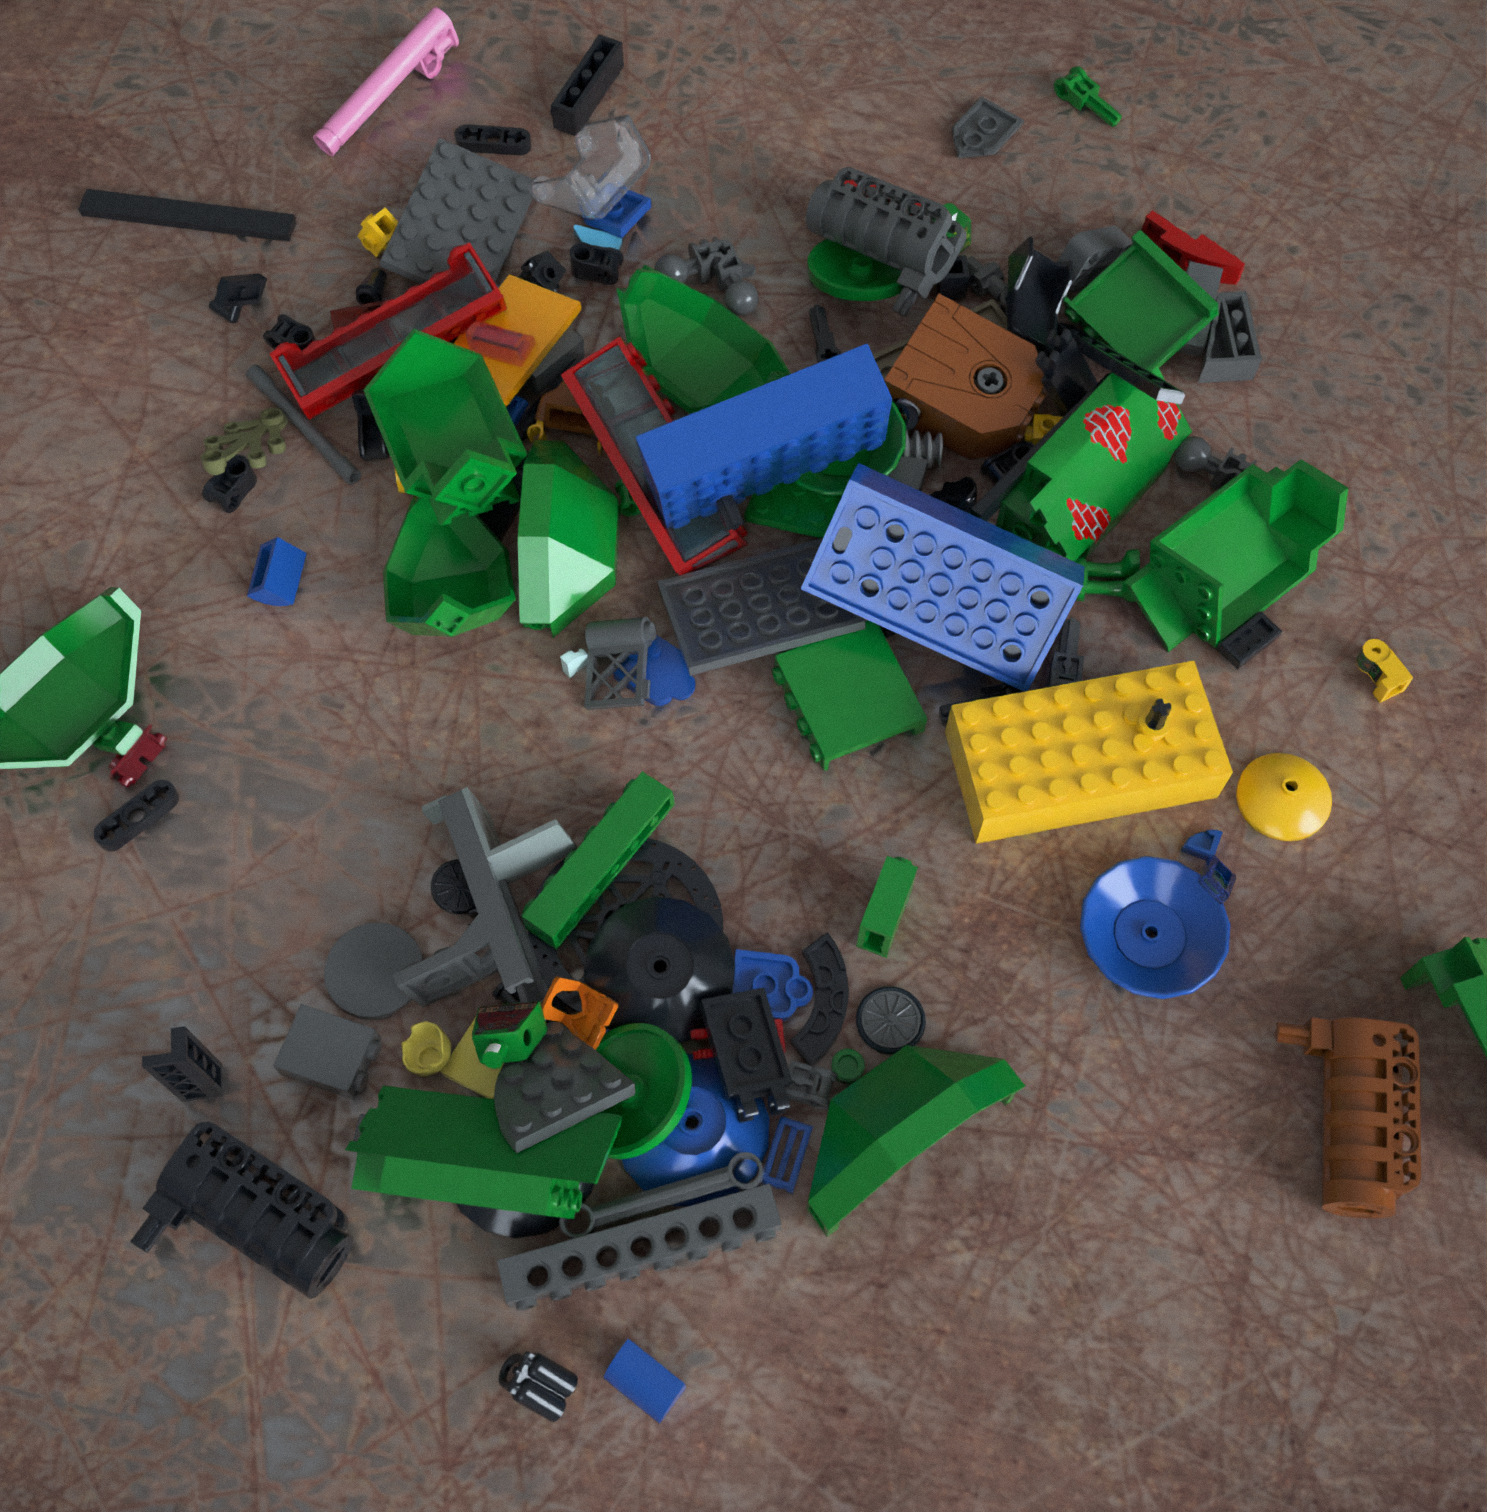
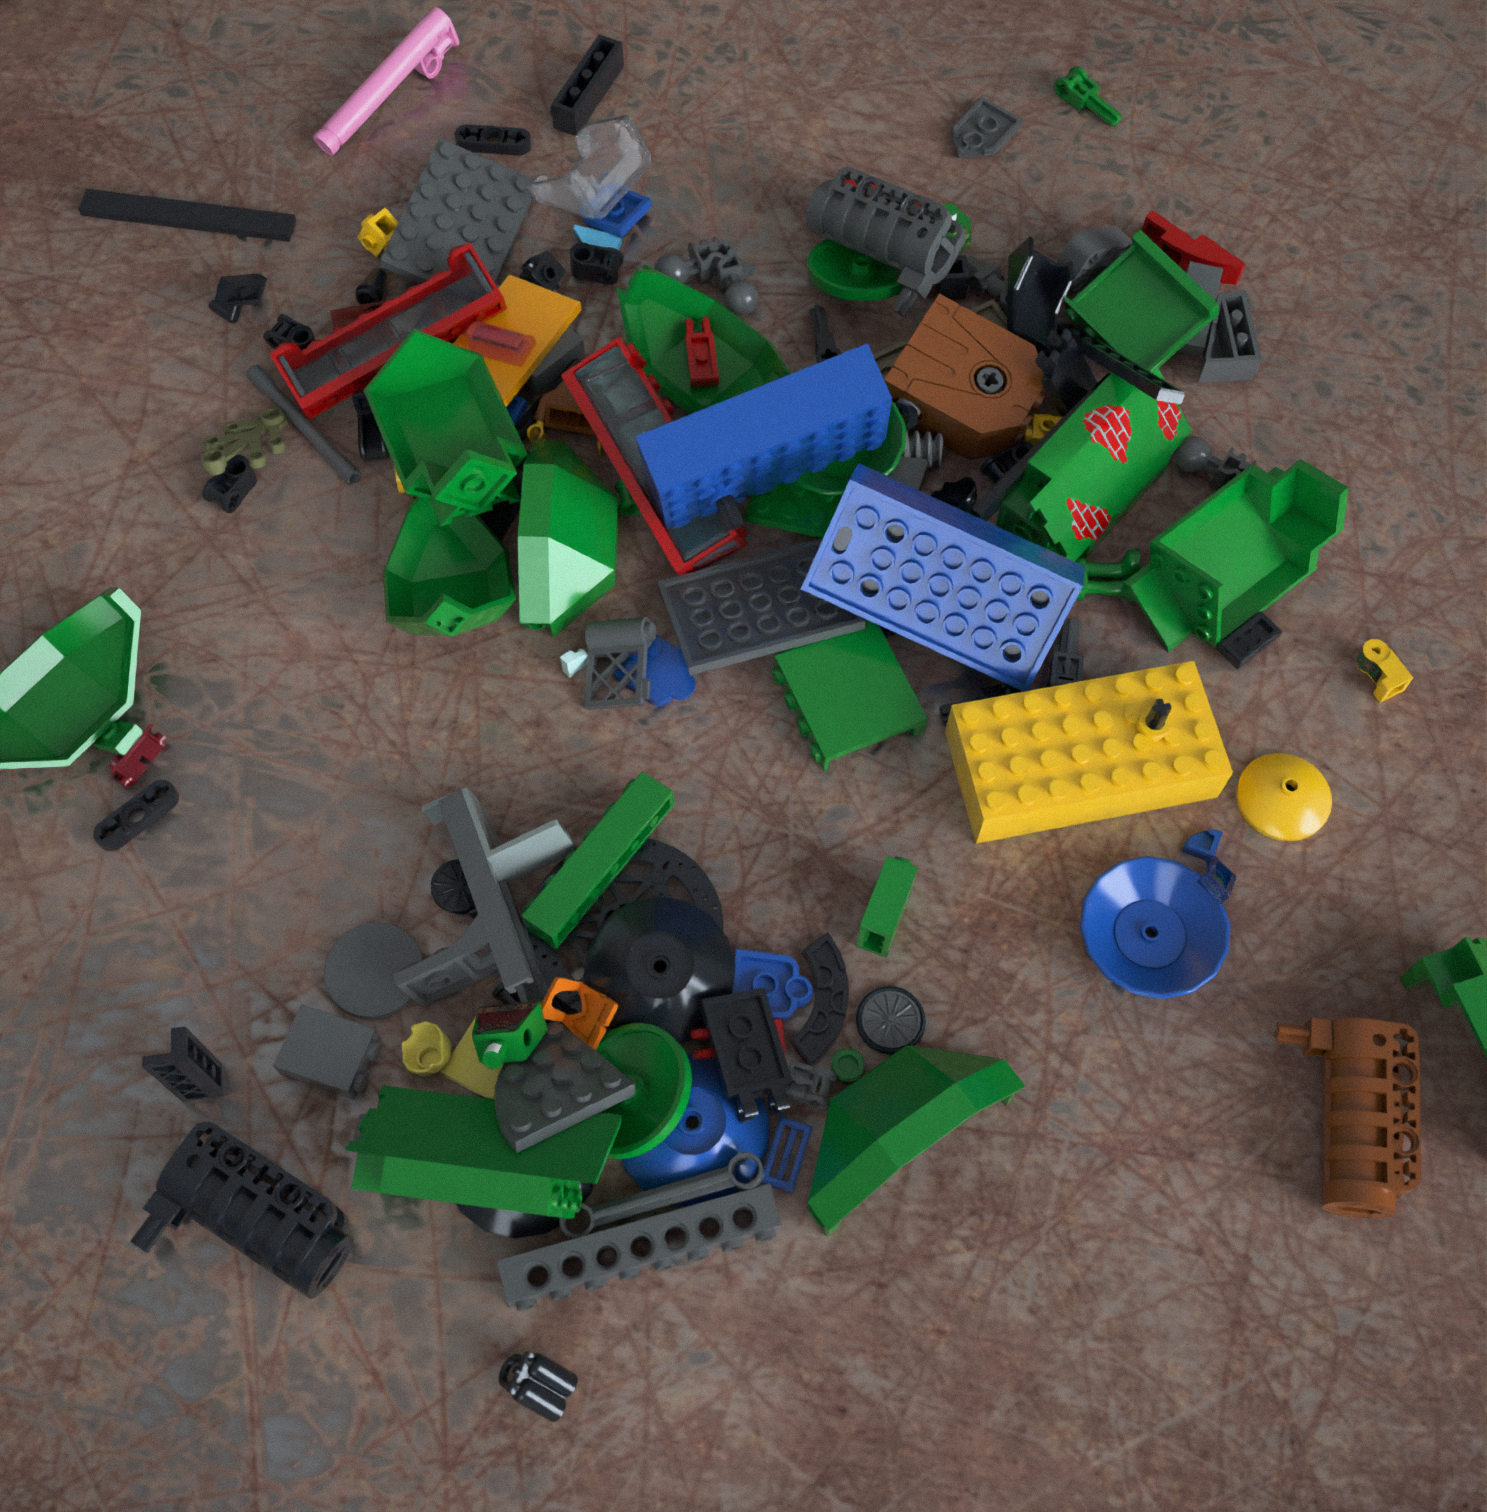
blue brick [247,537,307,606] -> none
blue brick [603,1339,686,1424] -> none
none -> red hinge [685,317,719,387]

